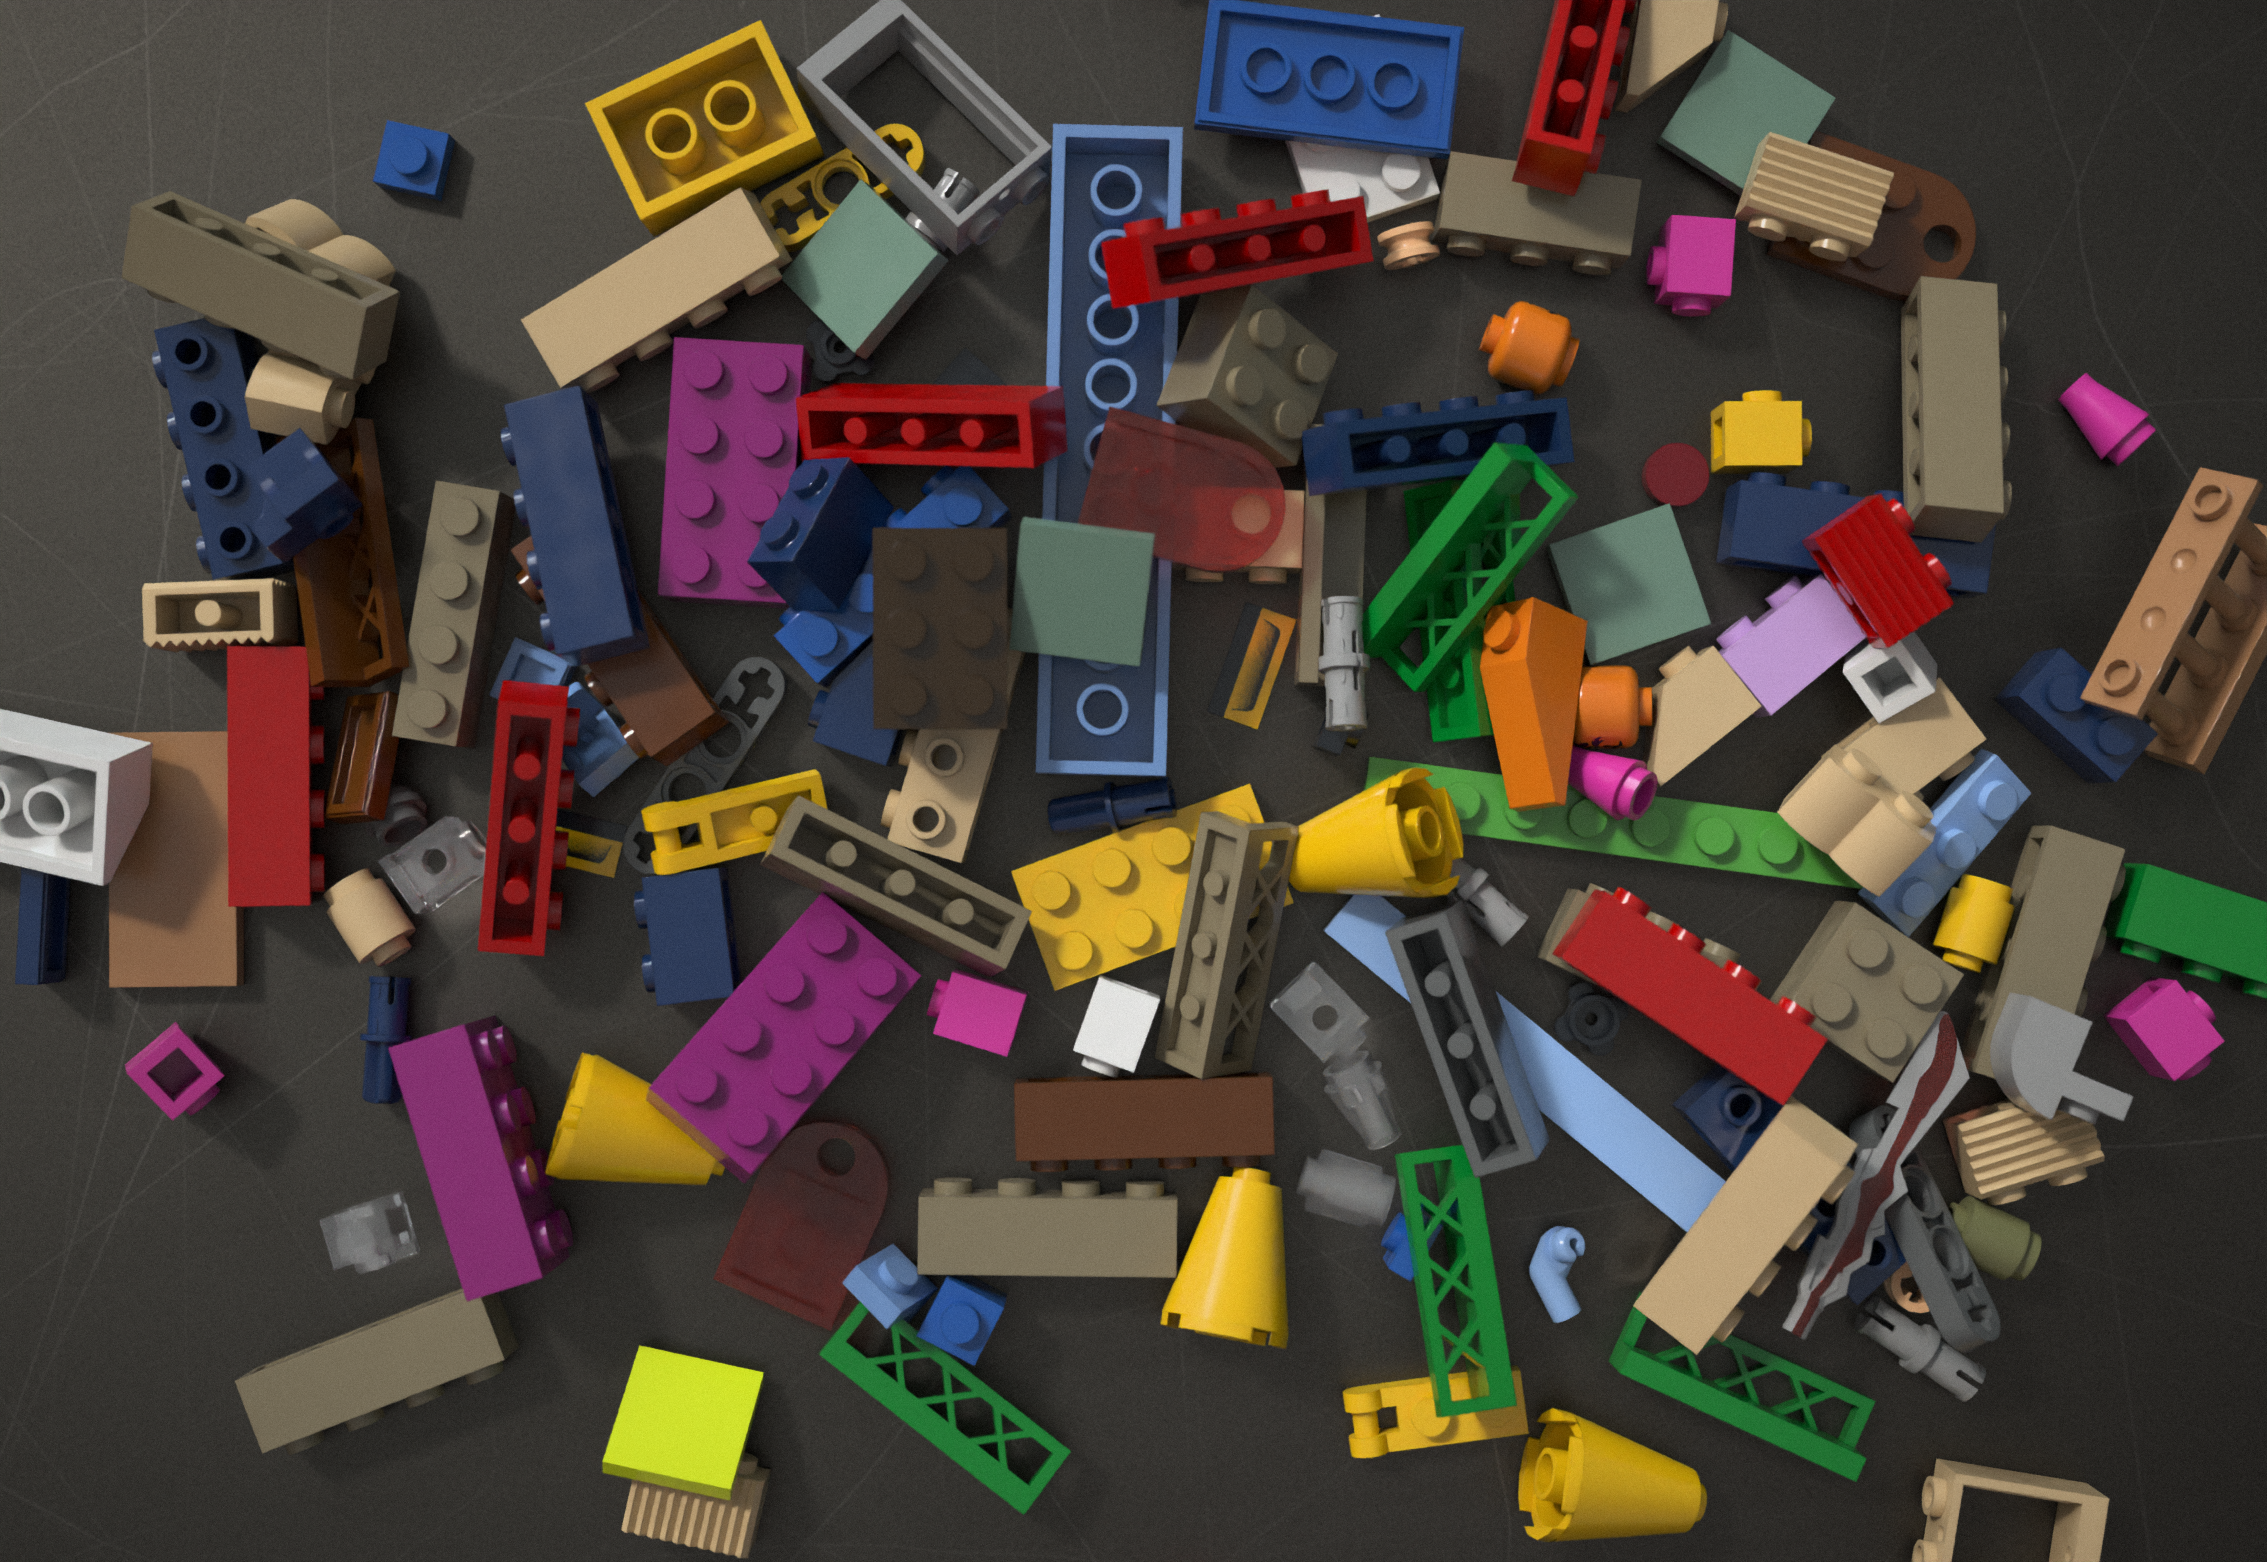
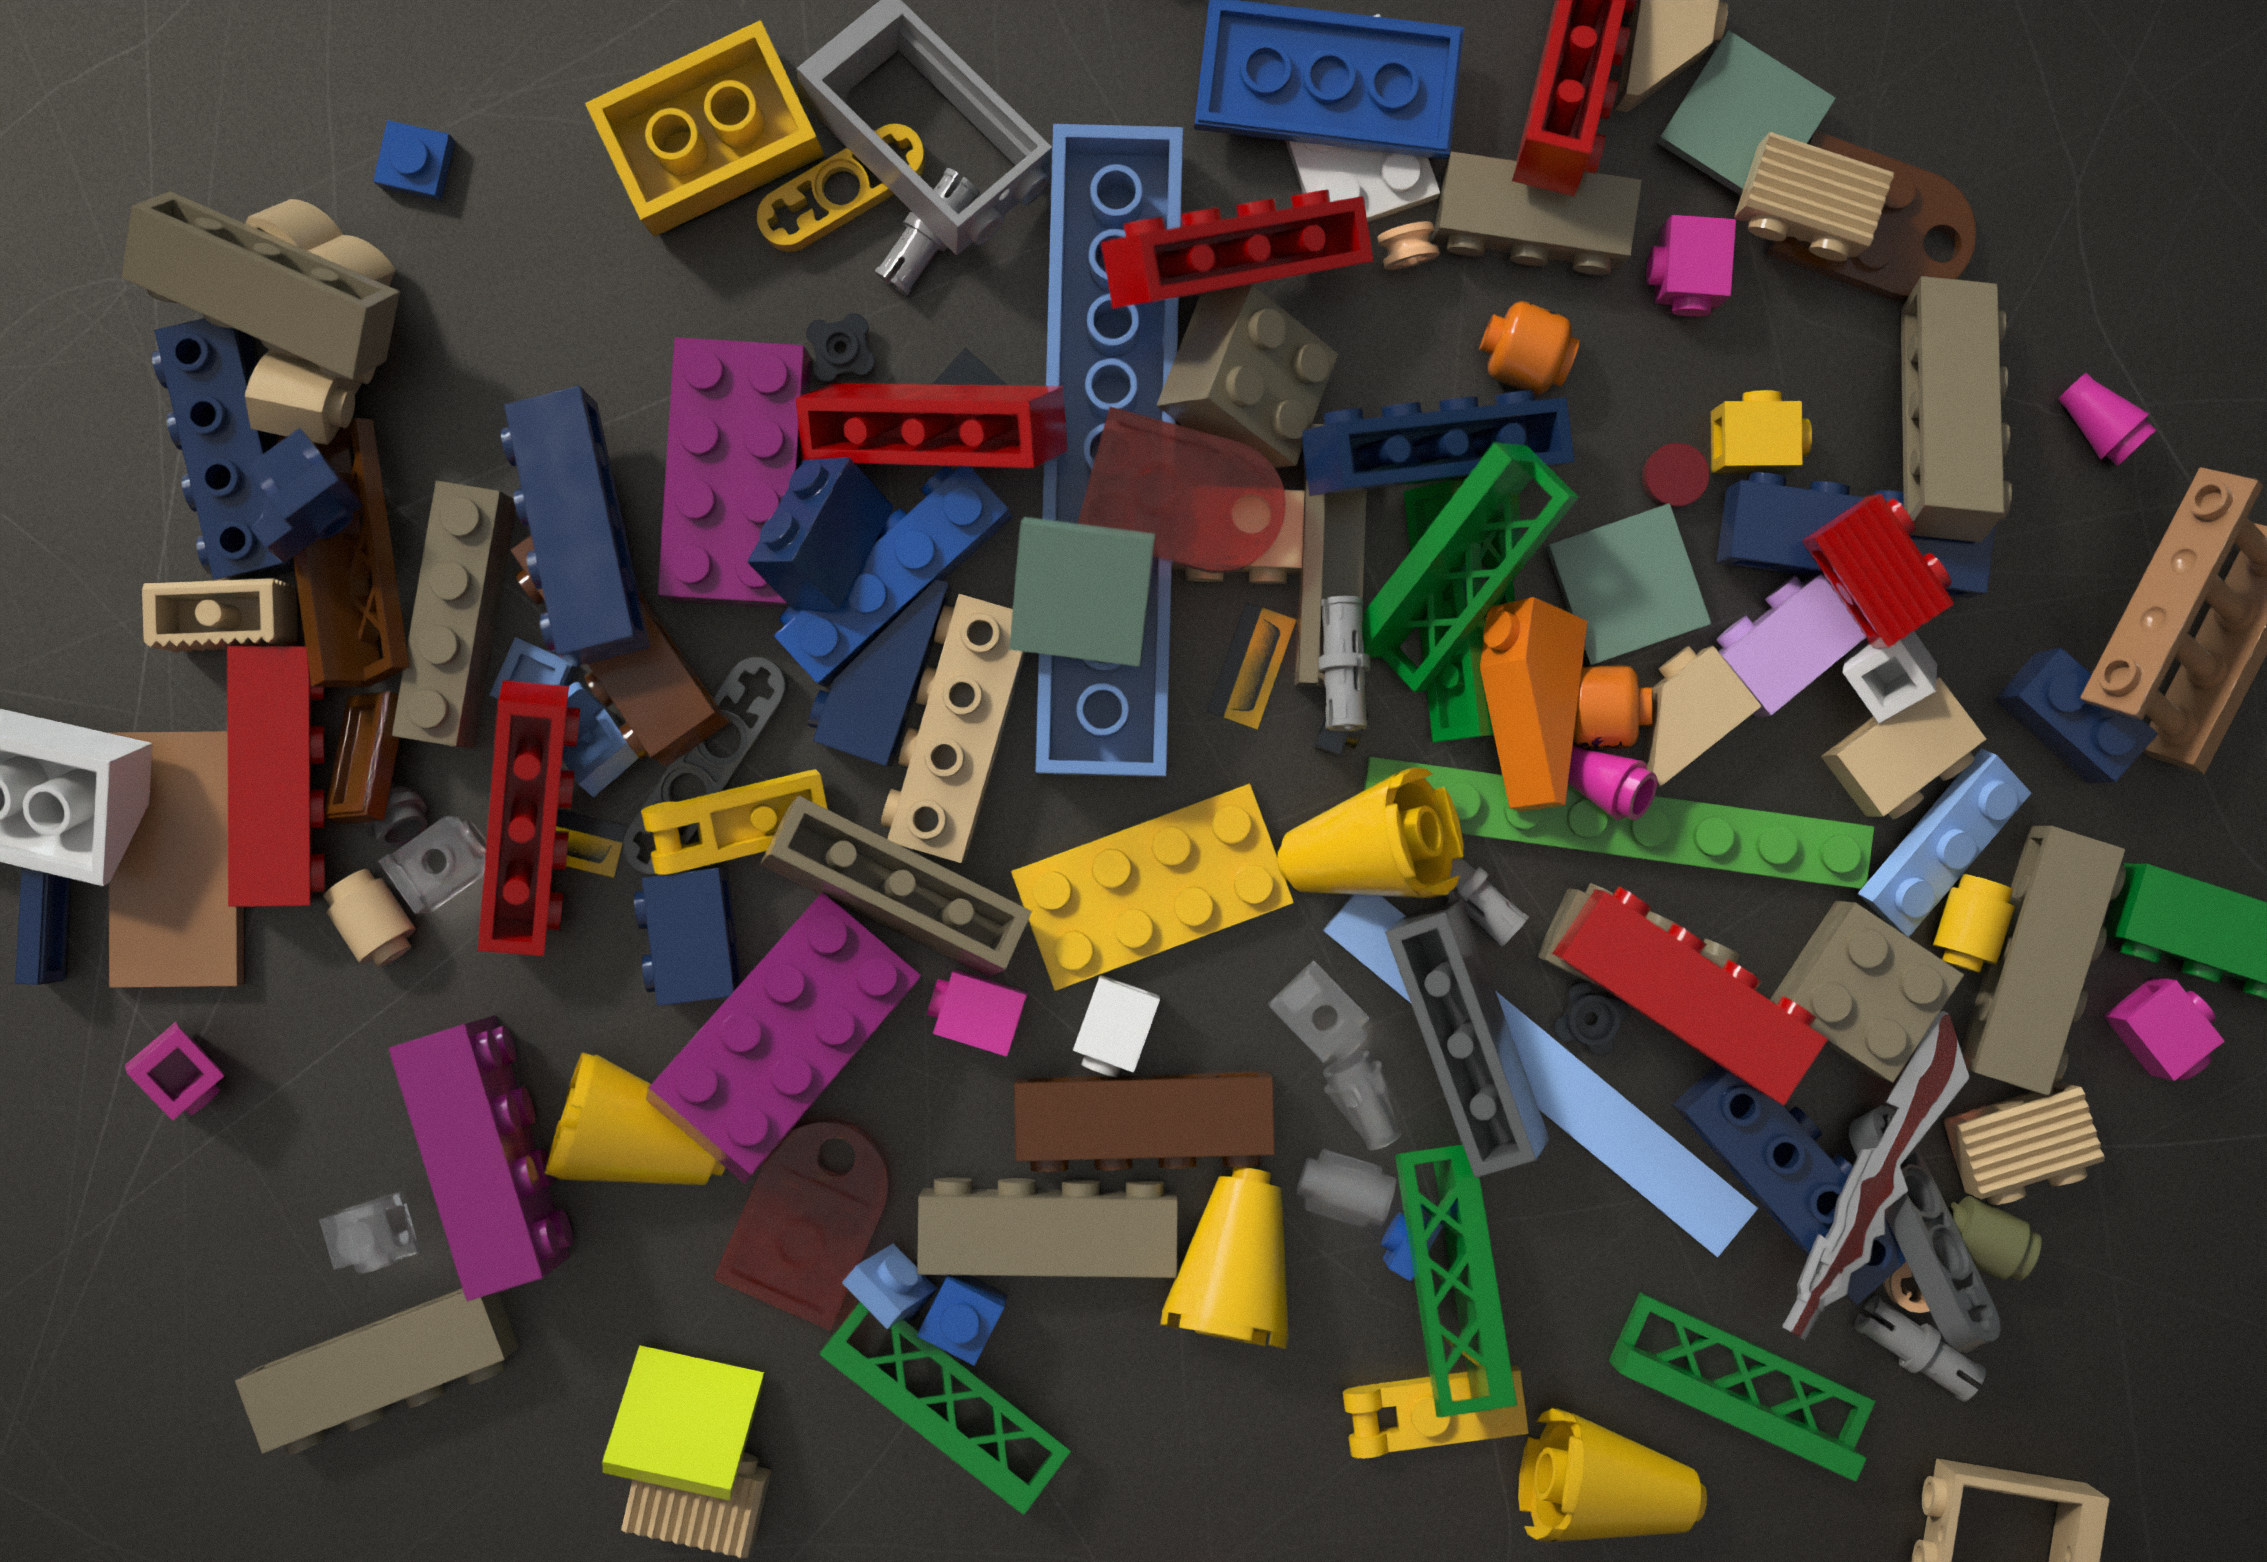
dark blue axle [360,976,412,1104] -> none
tan brick [521,187,793,393] -> none
sand green tile [782,179,948,360] -> none
dark brown brick [873,528,1007,729] -> none
dark blue axle [1048,777,1177,835] -> none
dark tan fence [1155,811,1299,1079] -> none
light blue arm [1529,1226,1585,1323] -> none
tan brick [1633,1096,1858,1355] -> none
tan brick [1778,745,1937,897] -> none
light grey brick [1990,993,2133,1125] -> none

